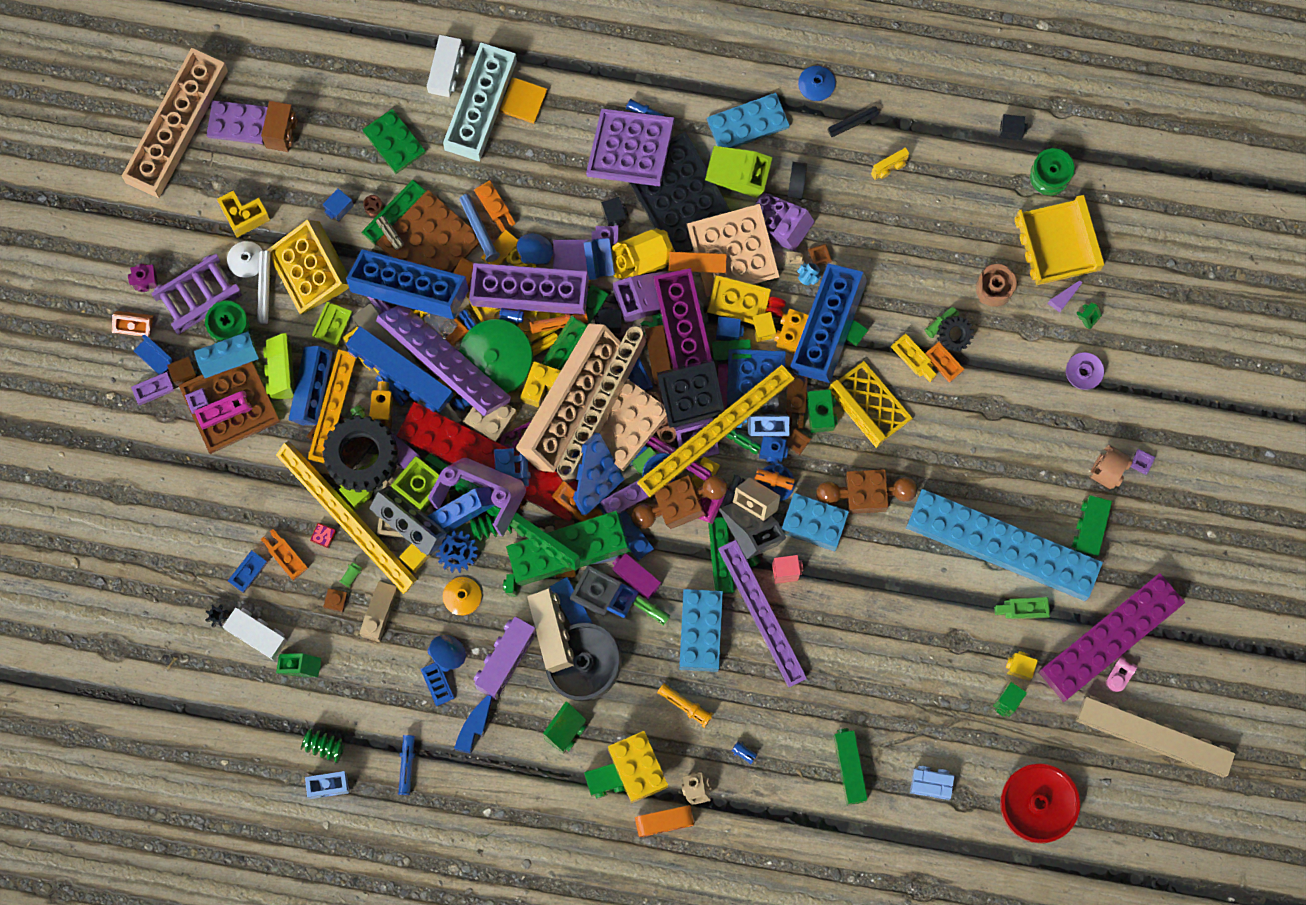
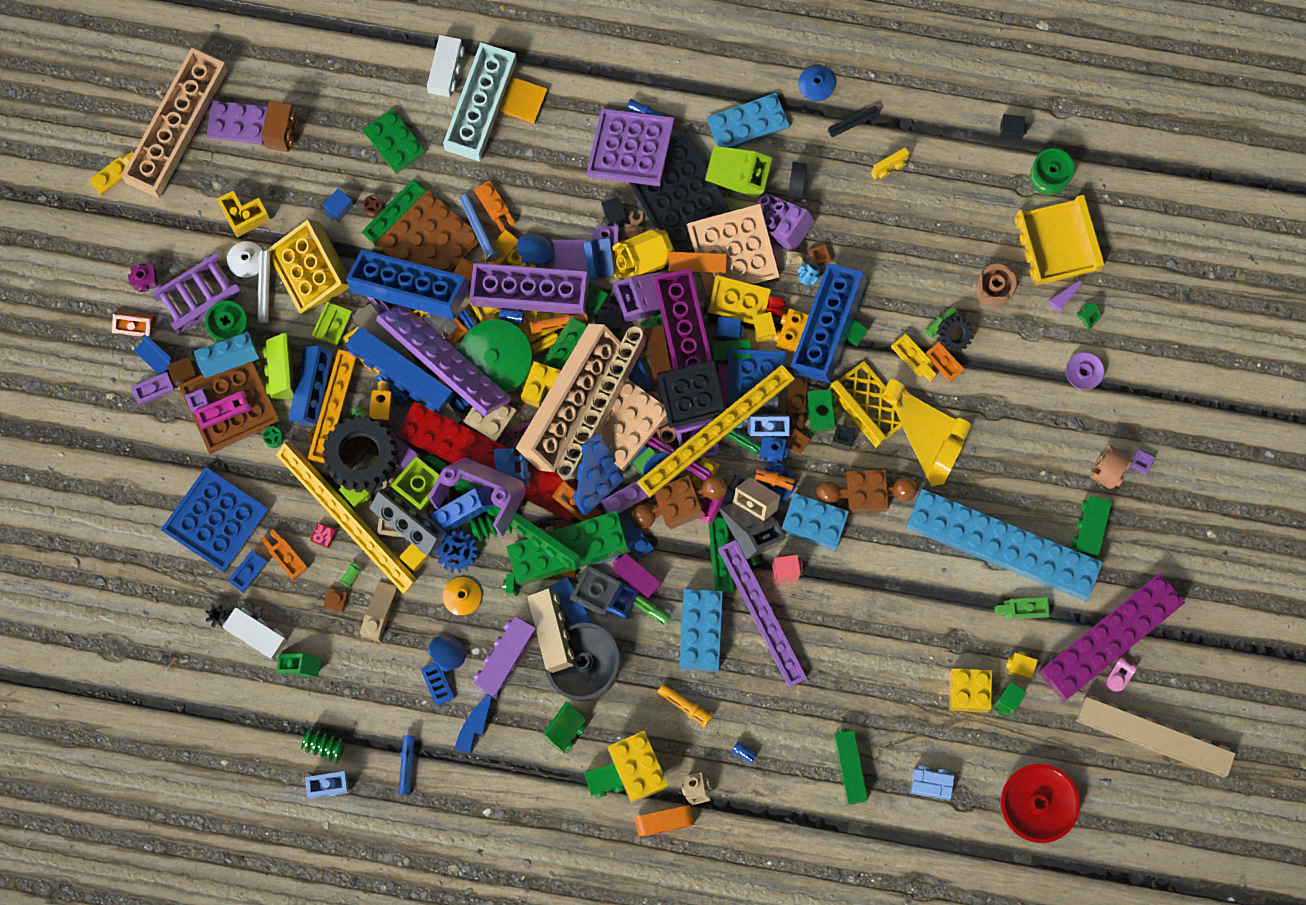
dark tan axle [376,216,404,250] -> none
none -> yellow hinge [89,152,134,196]
none -> blue plate [160,467,269,573]
none -> green wheel [263,427,283,448]
none -> medium nougat plate [621,212,643,242]
none -> black panel [831,424,856,452]
none -> yellow panel [881,379,972,487]
none -> yellow brick [949,669,992,712]

